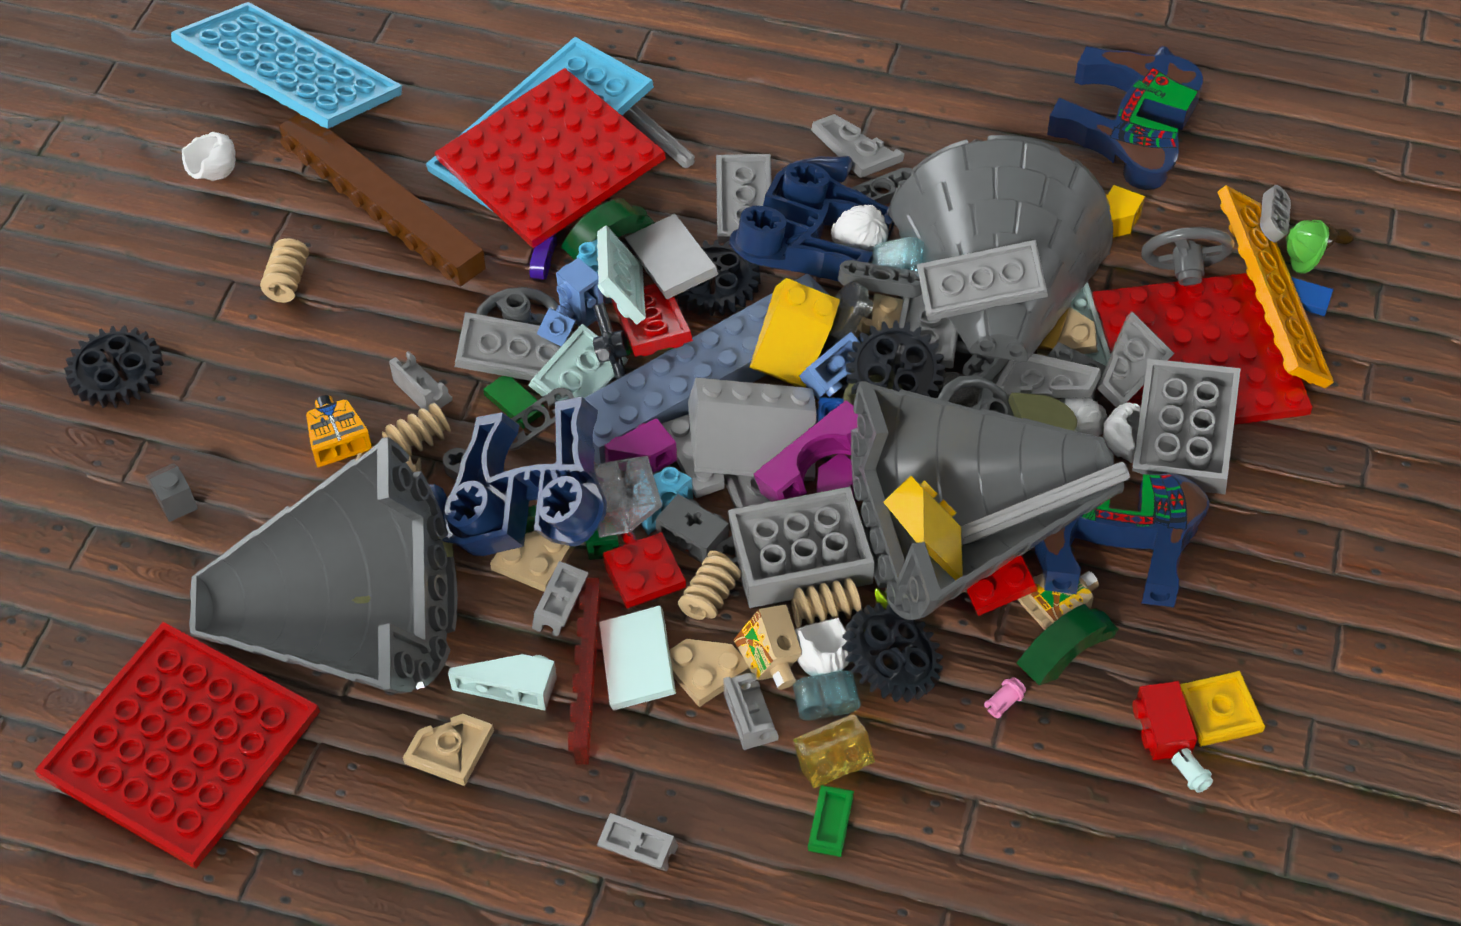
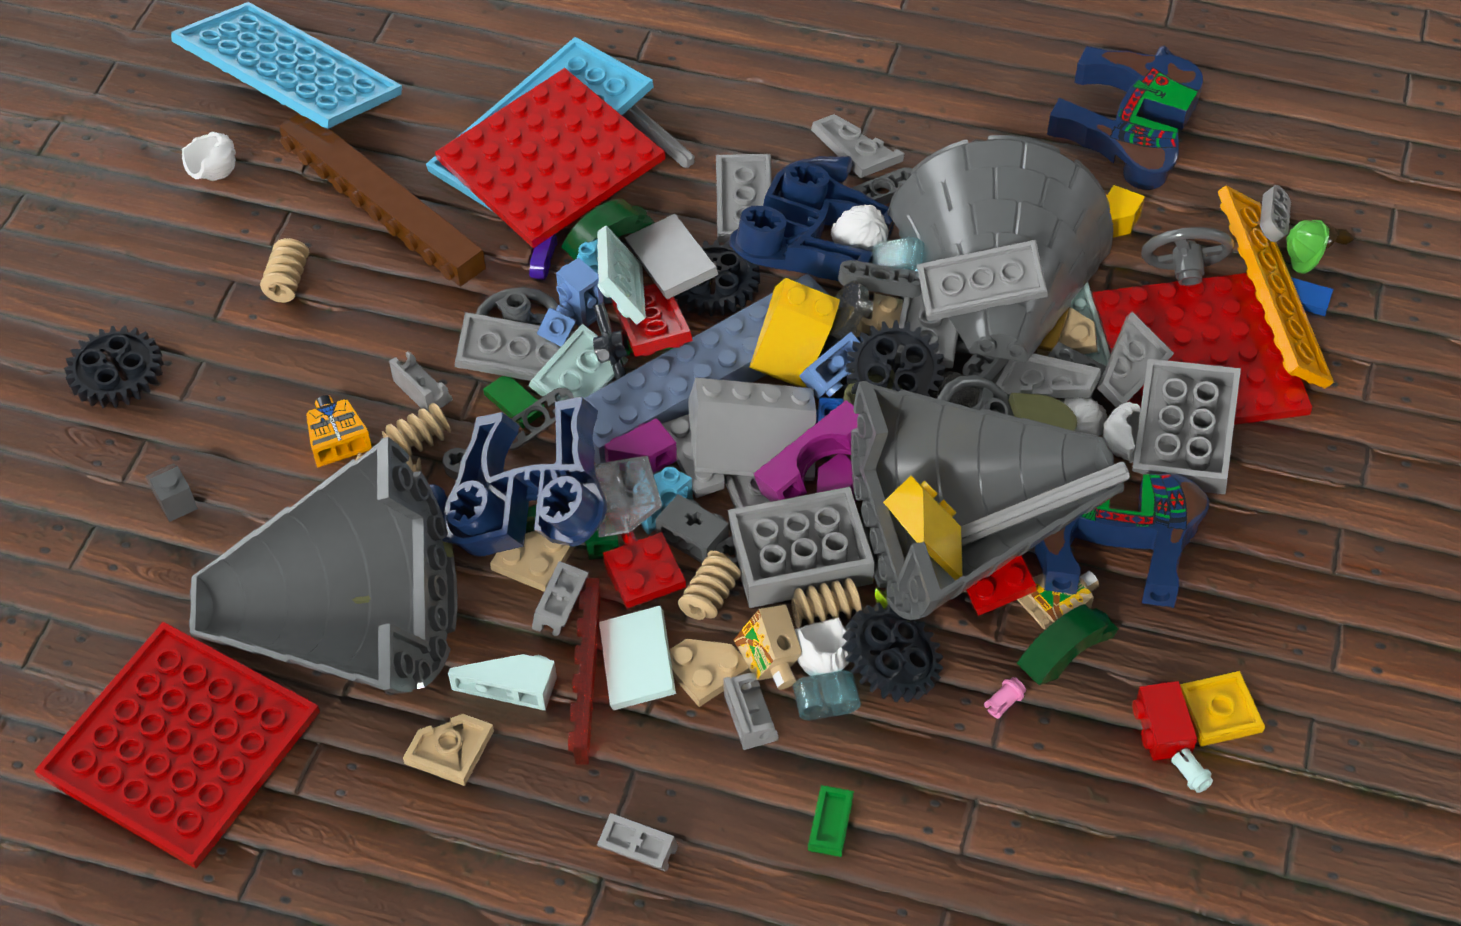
clear yellow brick [793,714,875,788] -> none

